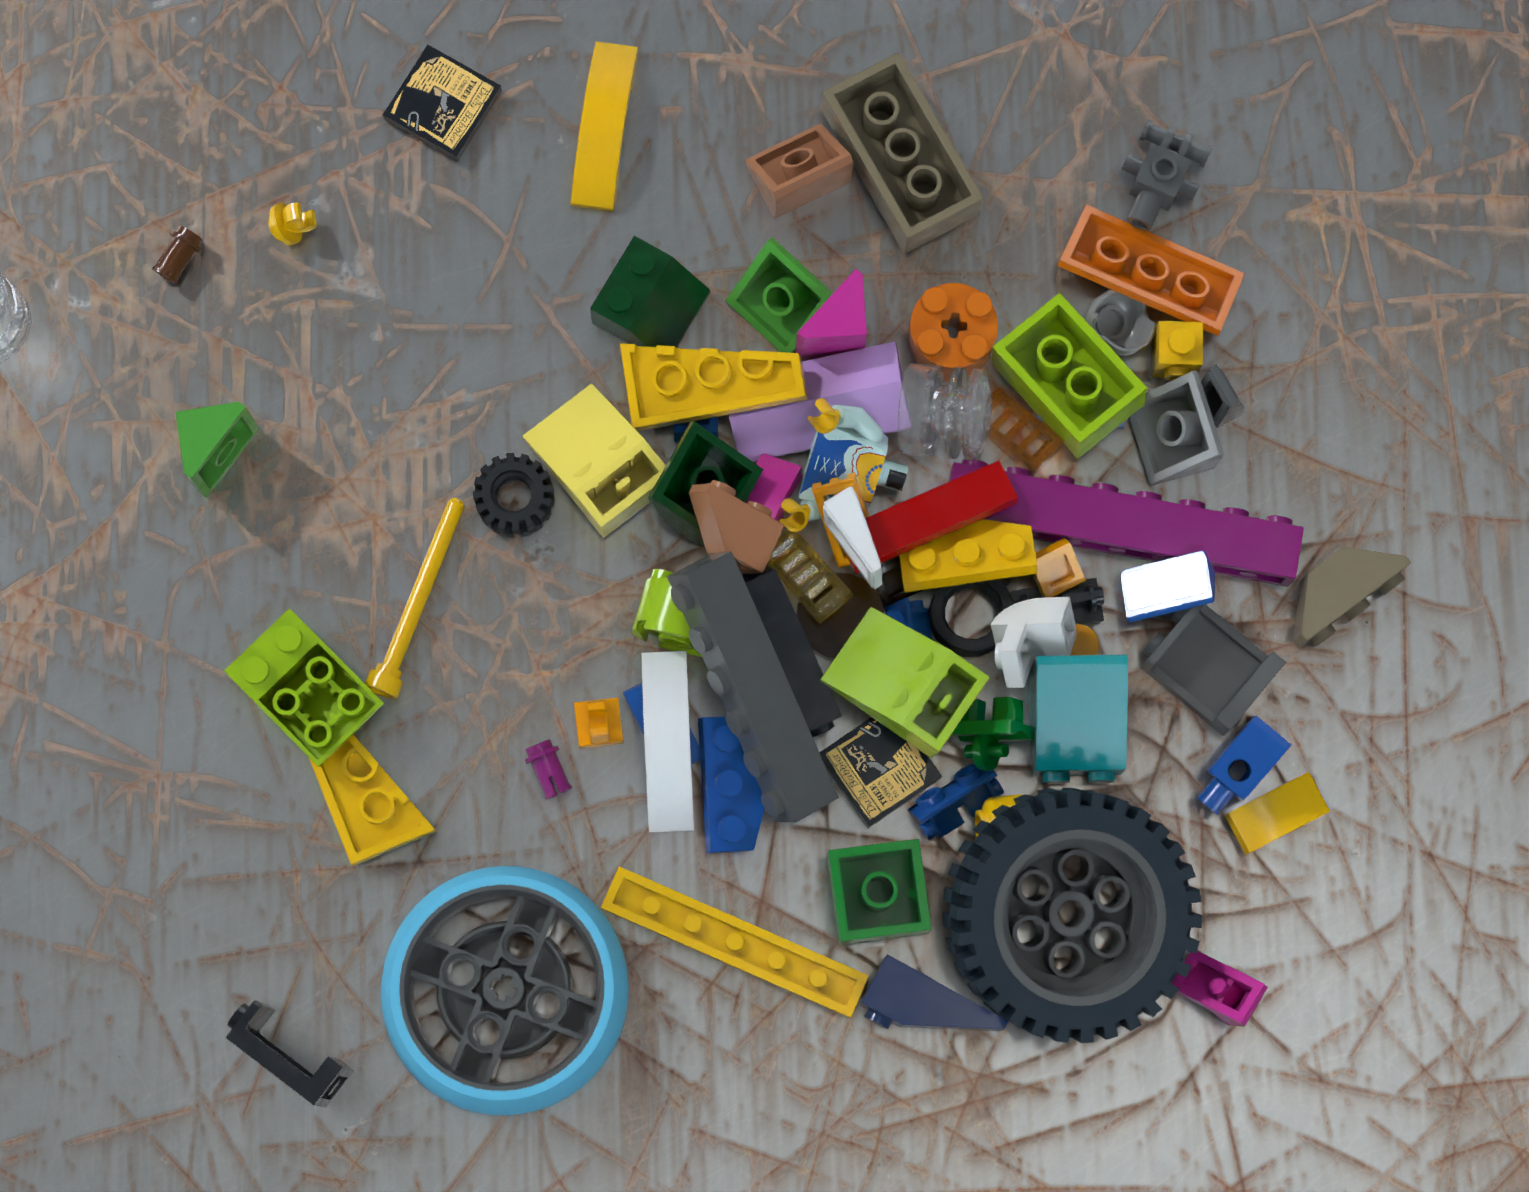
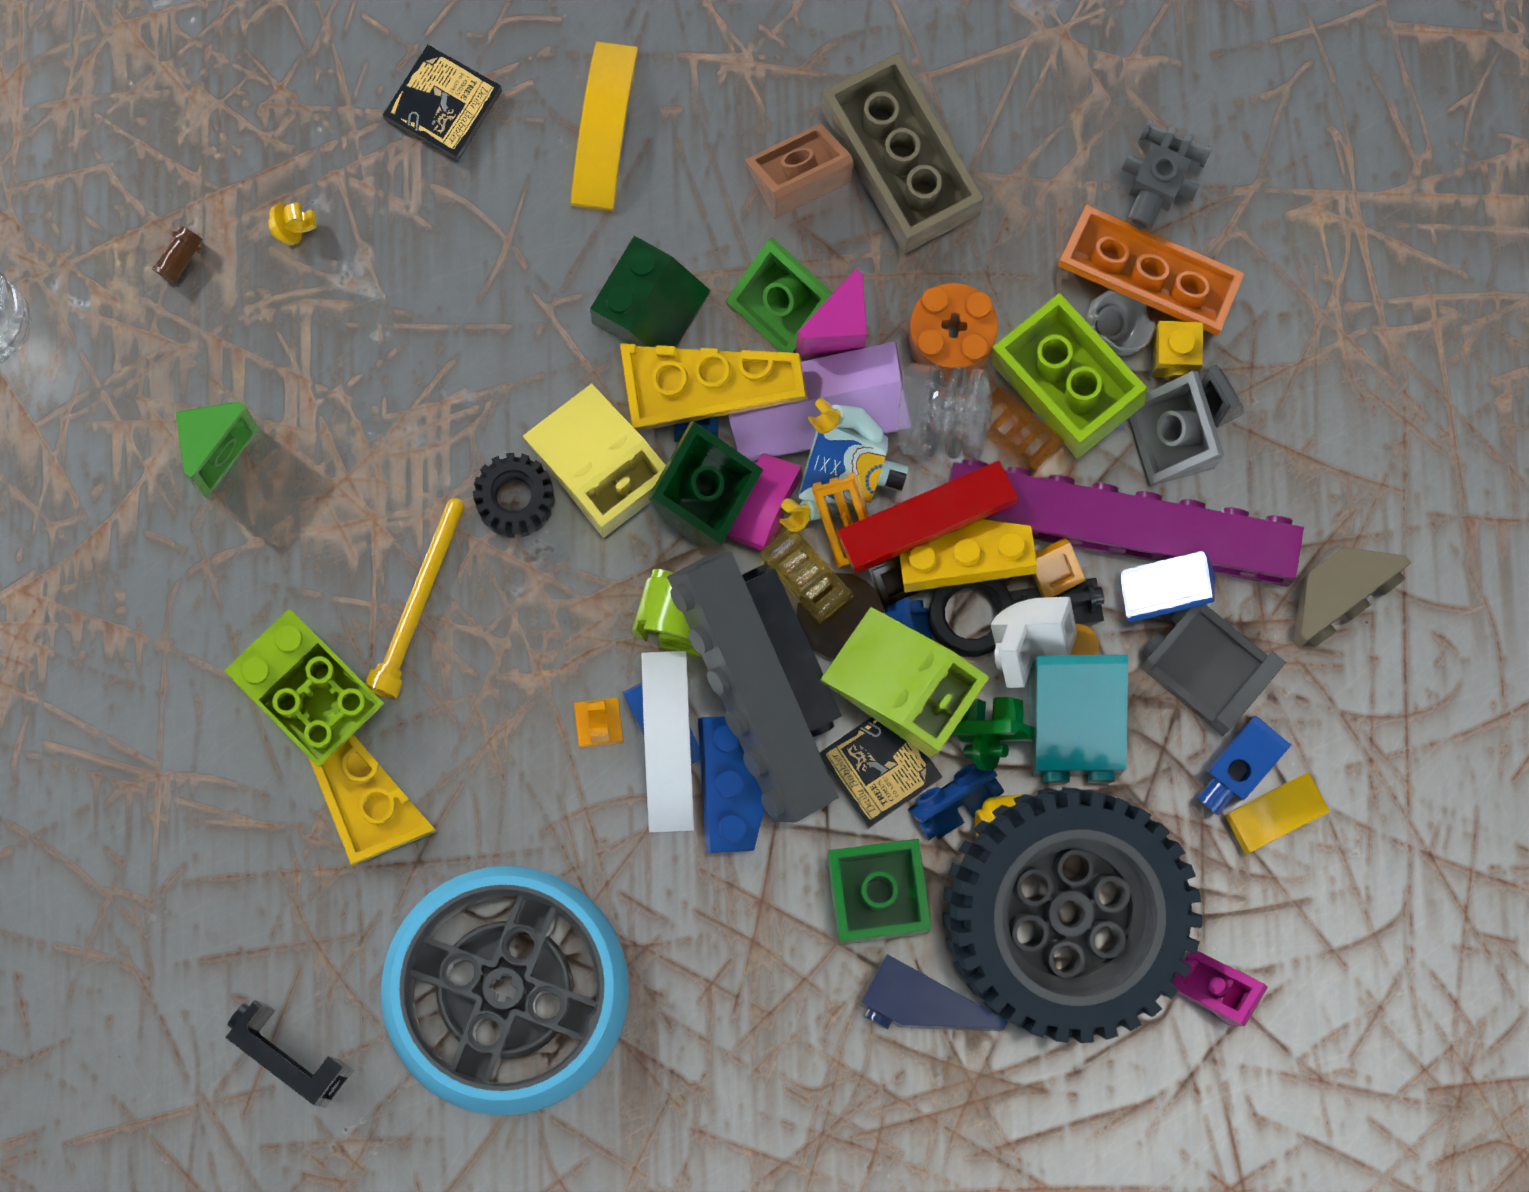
magenta pin [525,739,572,800] -> none
yellow plate [601,866,869,1018] -> none
nougat slope [689,480,784,574] -> none
white slope [823,486,882,589] -> none

